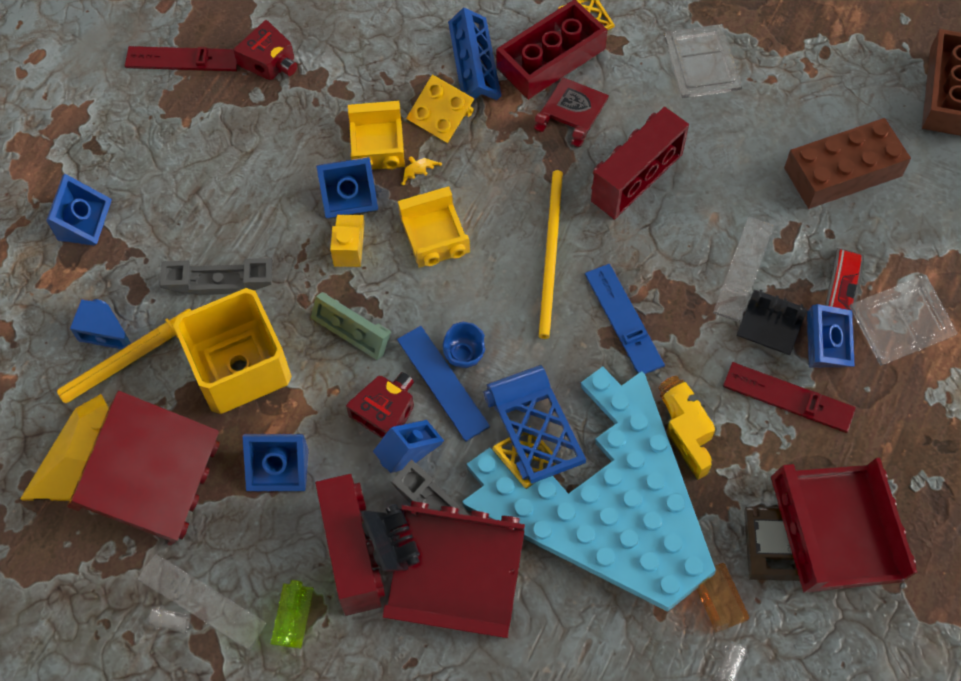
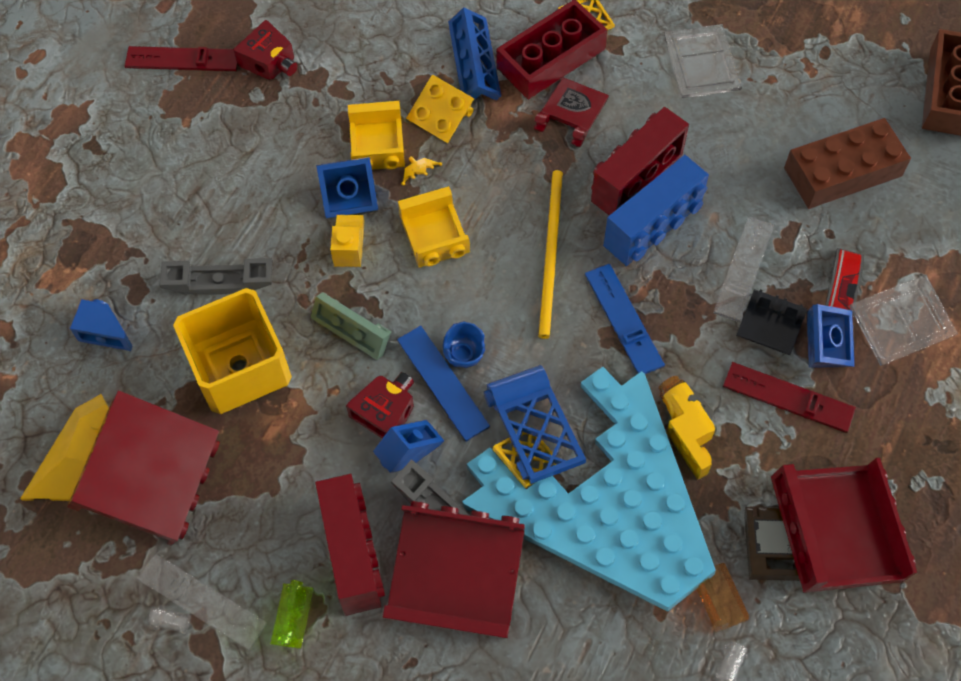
blue slope [46,174,112,245] -> none
yellow axle [57,309,192,403] -> none
blue slope [243,434,309,491] -> none
black hinge [361,504,420,571] -> none
none -> blue brick [603,155,709,266]

